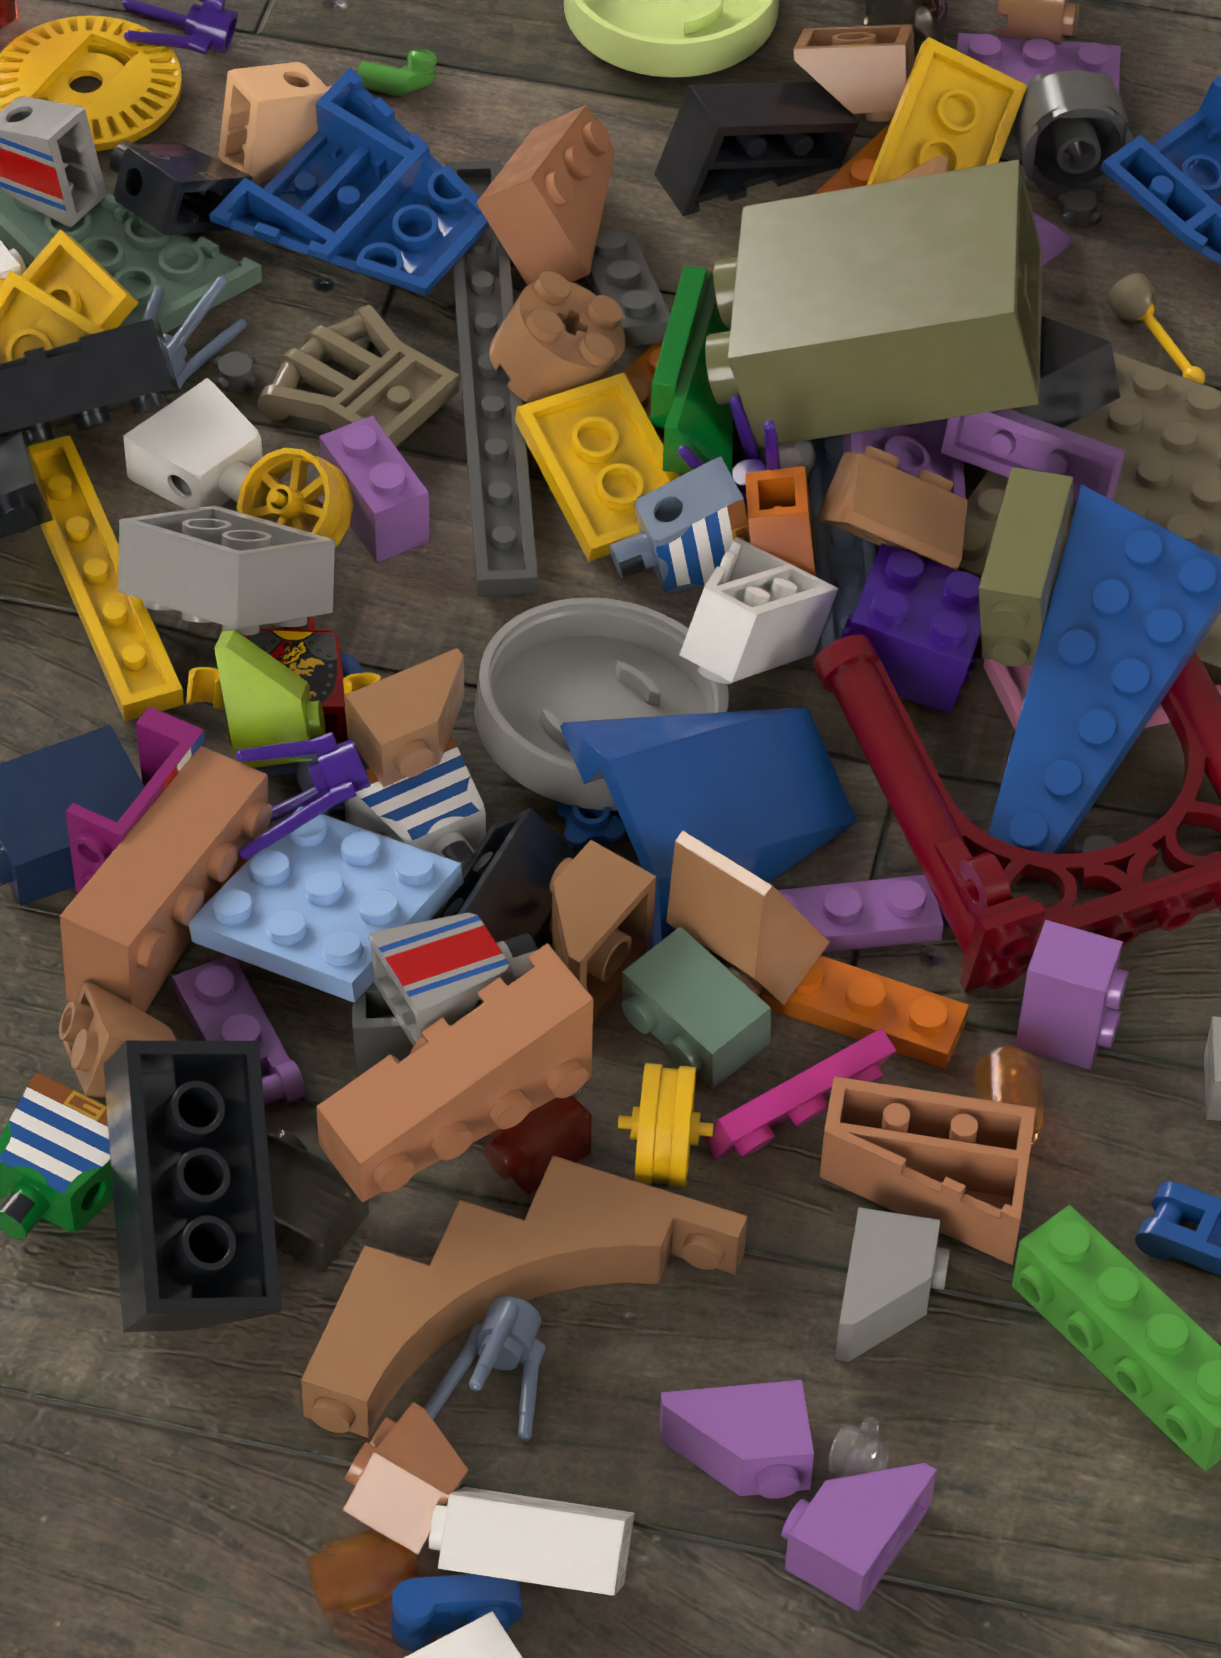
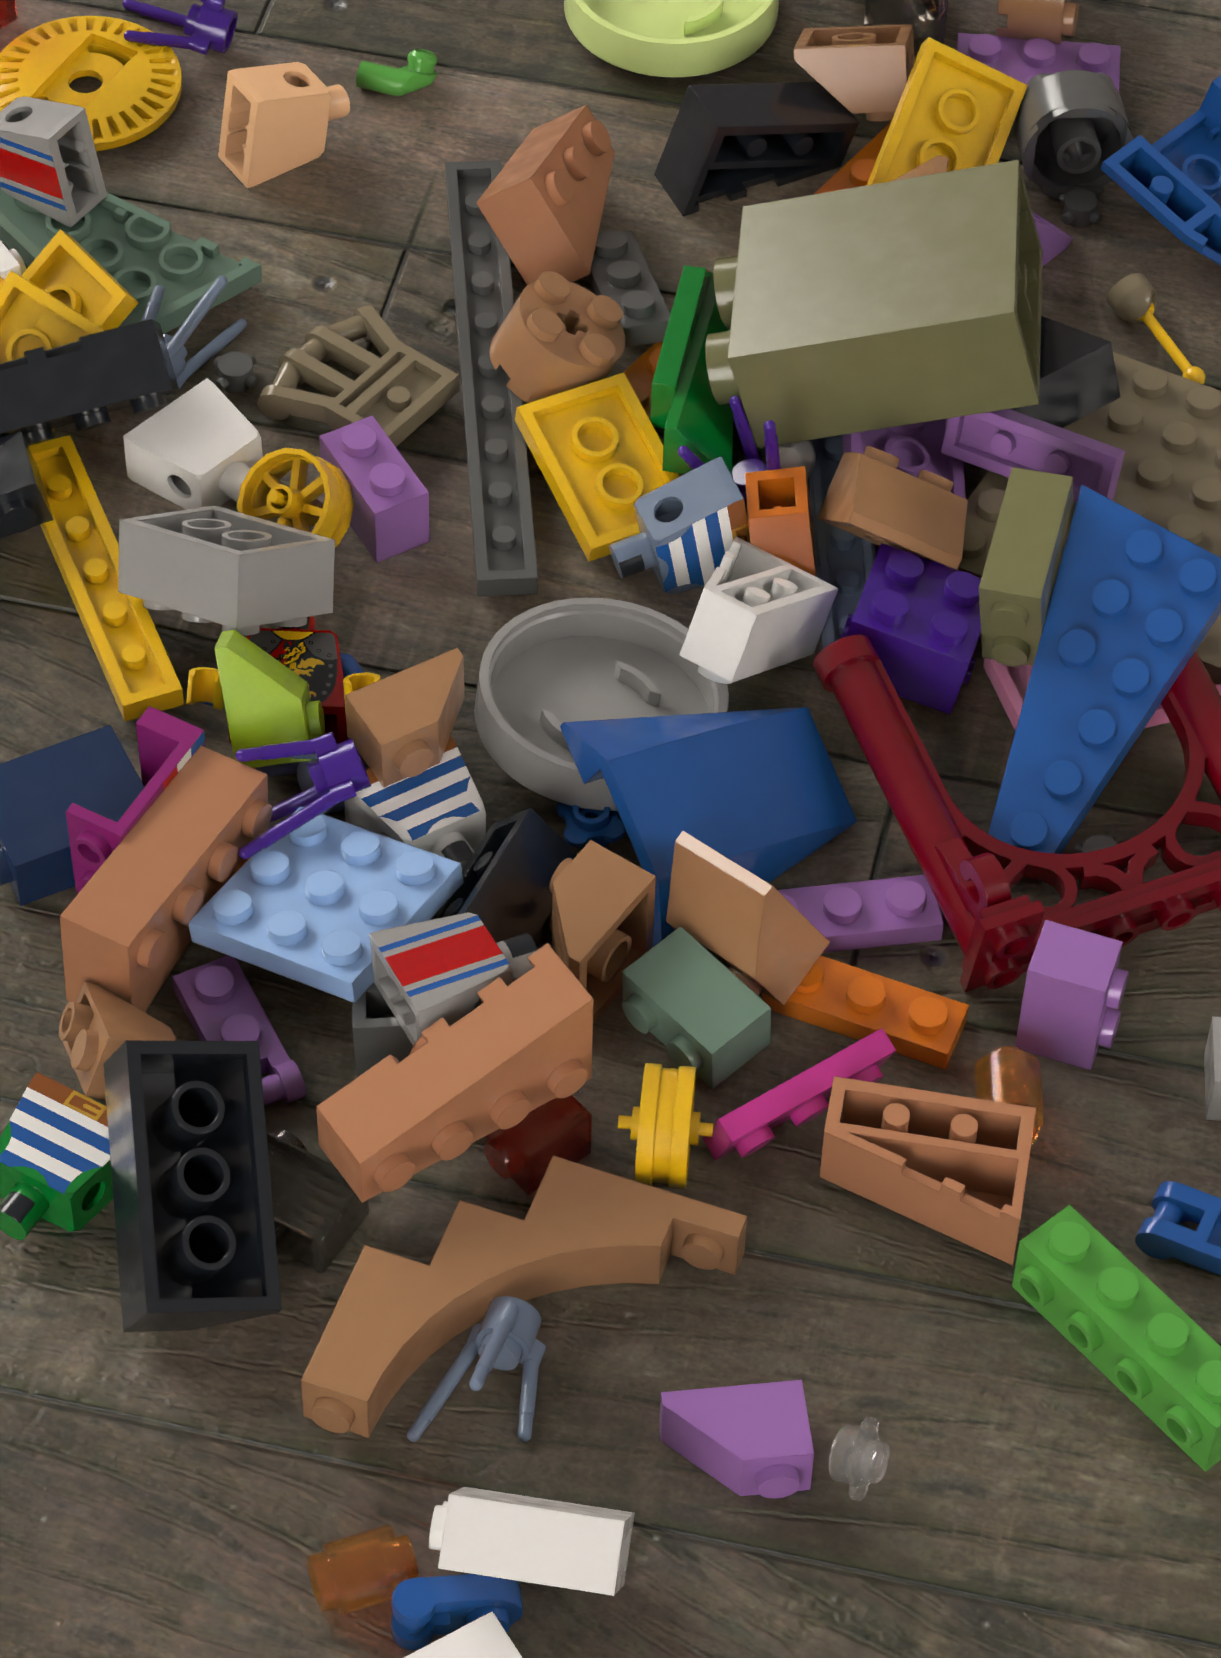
black torso [110,141,253,236] -> none
blue wedge [209,67,490,296] -> none
nougat slope [342,1402,468,1554] -> none
medium lavender slope [782,1463,937,1612] -> none
light grey slope [835,1207,950,1362] -> none

